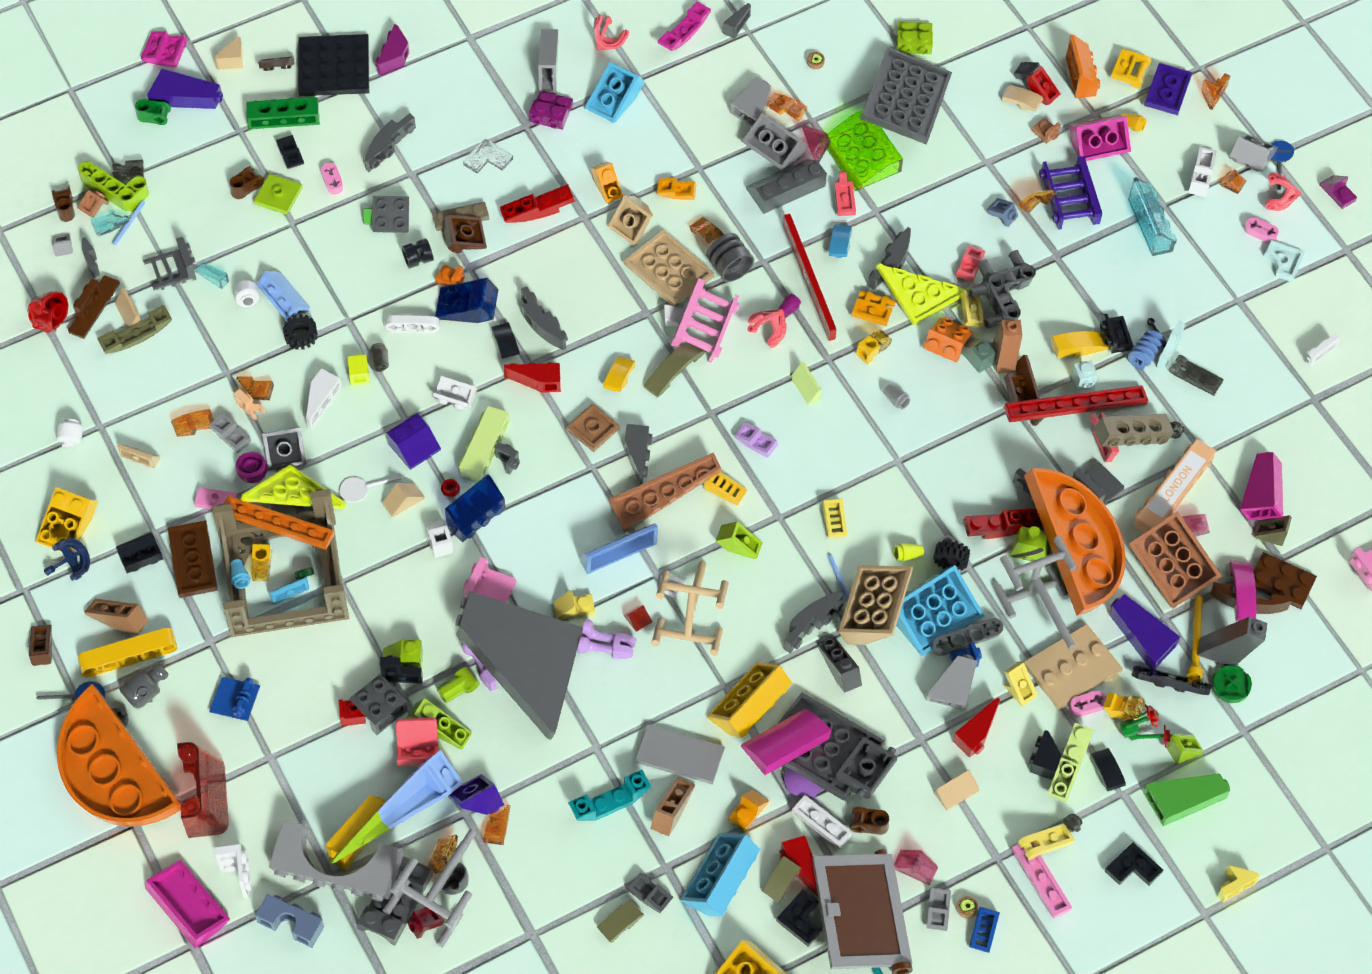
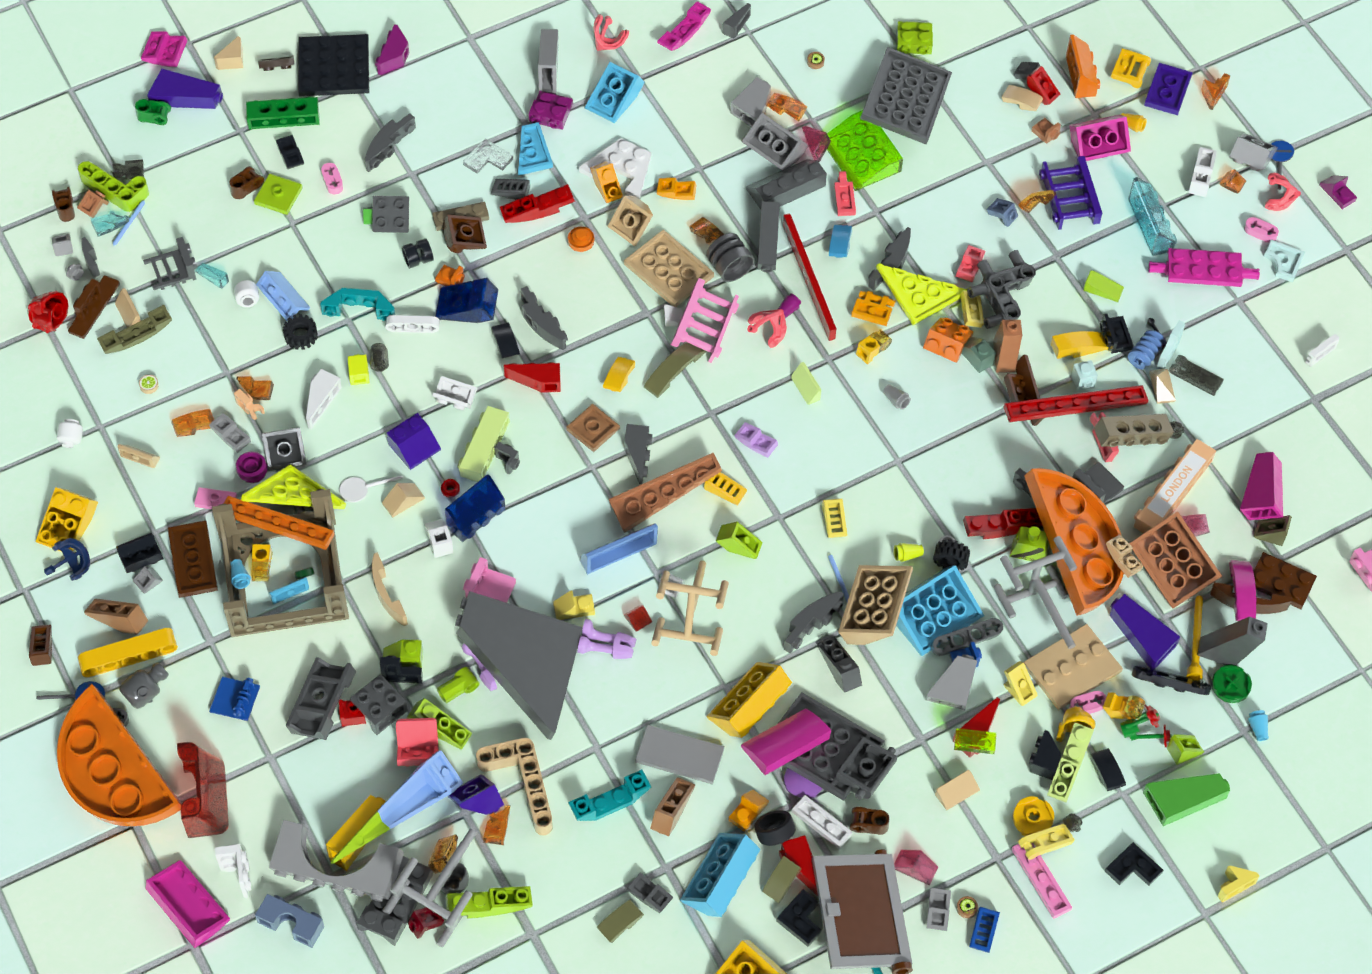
none -> light grey plate [66,264,84,281]
none -> light grey slope [133,566,163,594]
none -> tile [139,375,159,394]
none -> dark grey piece [286,657,356,740]
none -> teal slope [320,288,396,321]
none -> tan slope [372,552,408,626]
none -> lime slope [446,886,533,919]
none -> tan beam [476,738,553,835]
none -> dark grey slope [491,179,530,200]
none -> medium azure wing [518,122,553,176]
none -> orange plate [568,226,595,252]
none -> white wing [579,138,652,199]
none -> black tyre [754,810,796,846]
none -> dark grey slope [758,201,780,272]
none -> clear neon green plate [954,728,996,754]
none -> yellow plate [1013,796,1054,837]
none -> yellow hat [1056,706,1096,742]
none -> lime slope [1083,270,1124,302]
none -> tan slope [1106,534,1143,578]
none -> dark pink plate [1148,248,1260,287]
none -> tan slope [1149,369,1176,404]
none -> medium azure cone [1248,710,1269,741]

